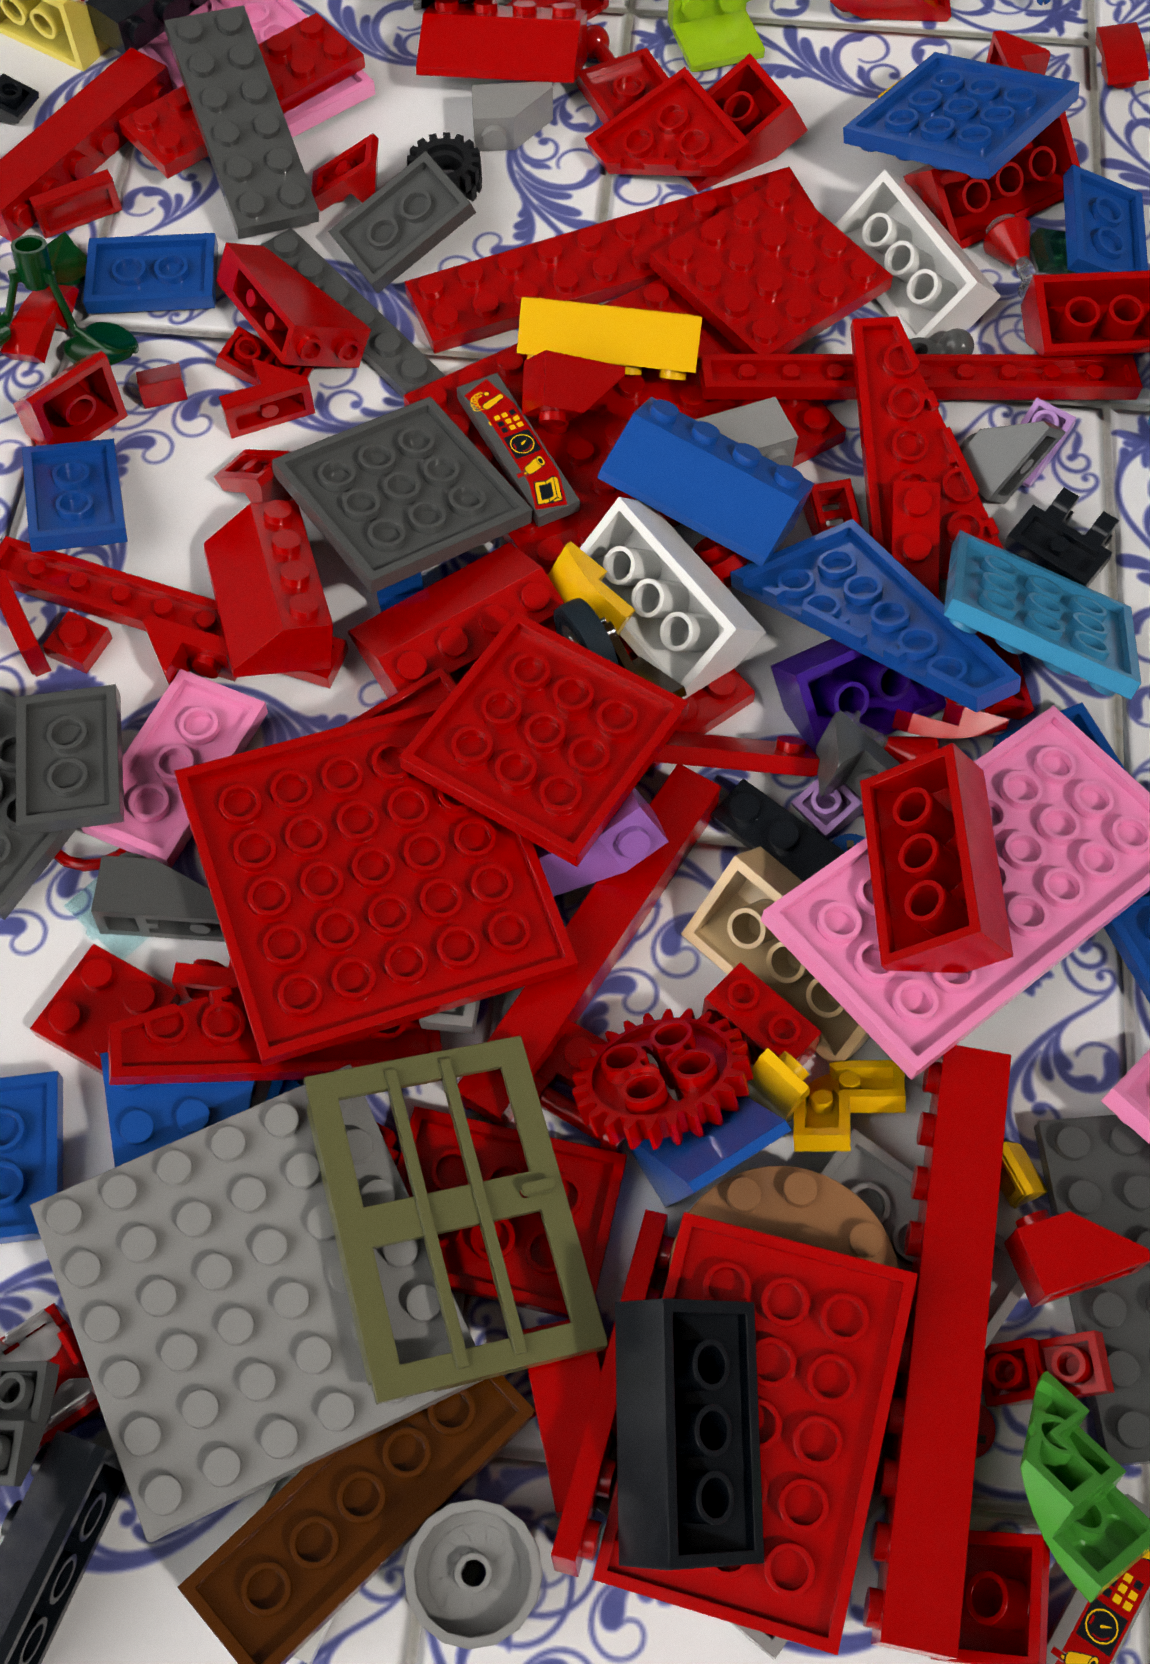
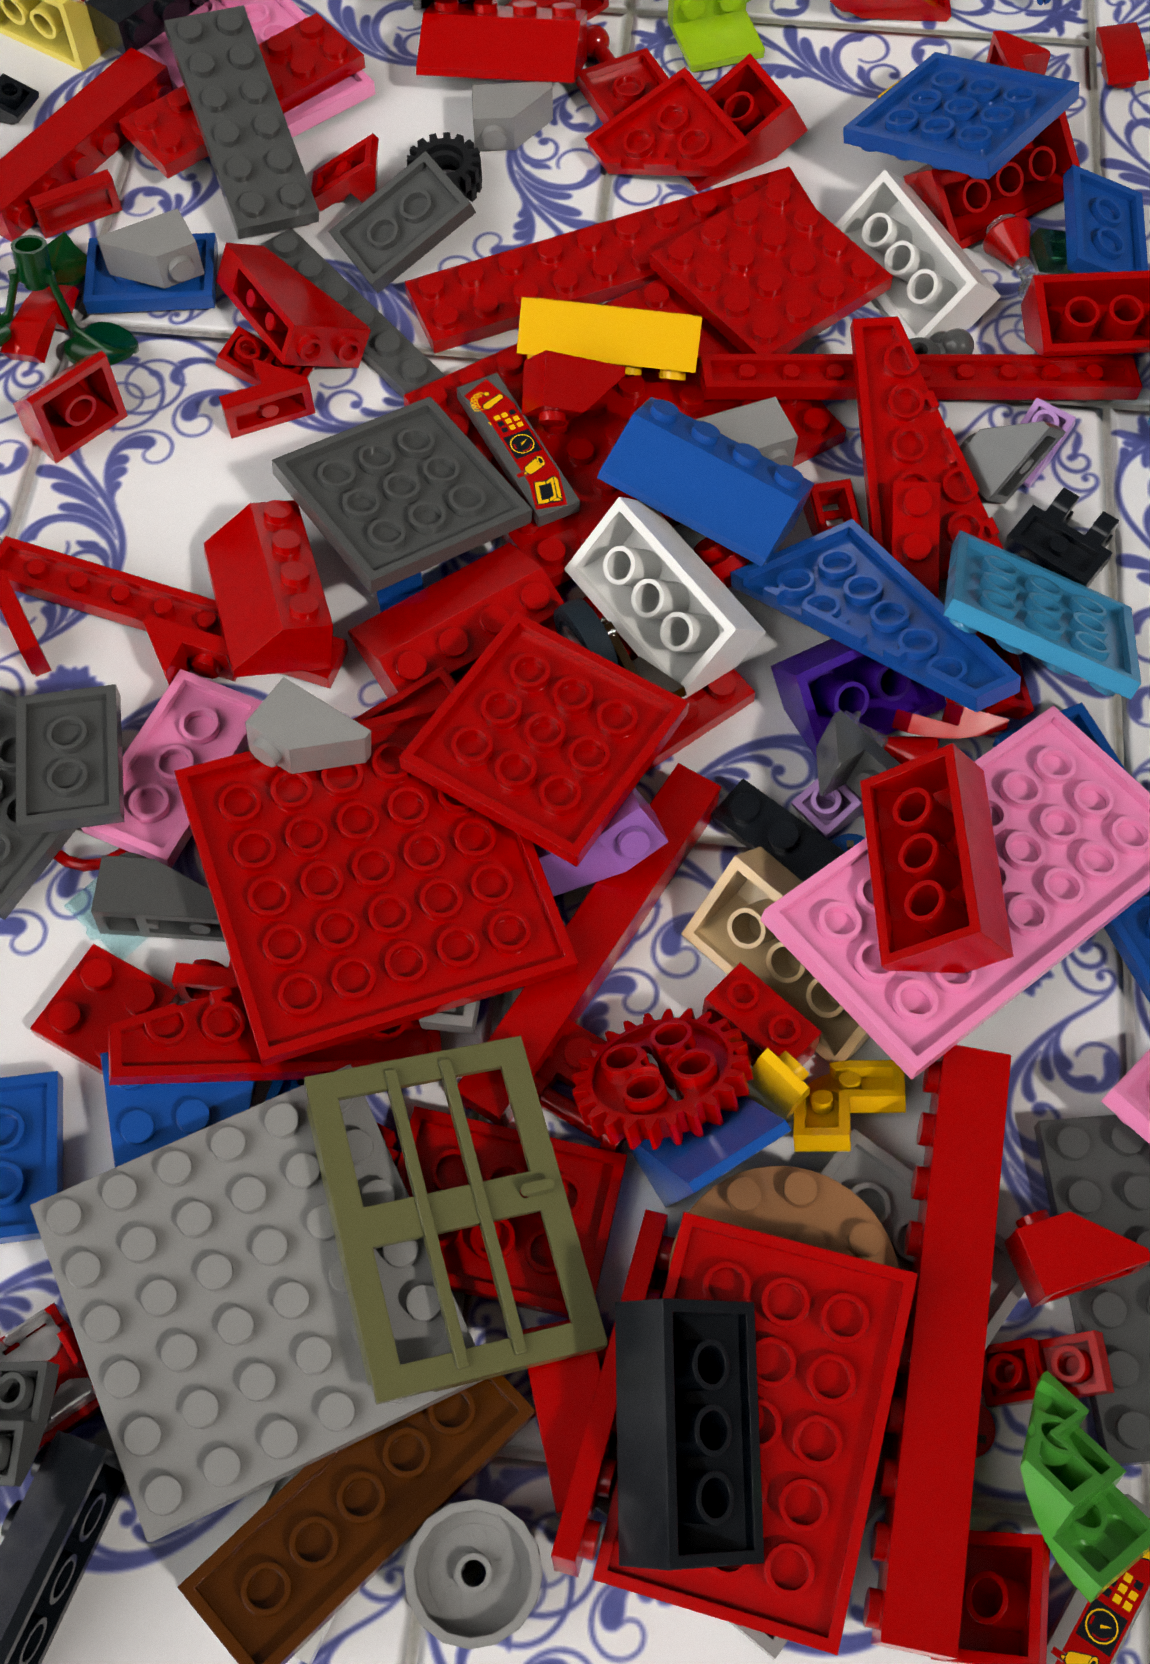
blue plate [22,438,128,552] -> none
red plate [42,611,113,674] -> none
red slope [136,363,188,409] -> none
red slope [214,449,292,503] -> none
yellow slope [547,541,635,636] -> none
red plate [653,732,820,777] -> none
yellow slope [1000,1142,1048,1209] -> none
none -> light grey slope [96,208,205,289]
none -> light grey slope [245,677,371,774]

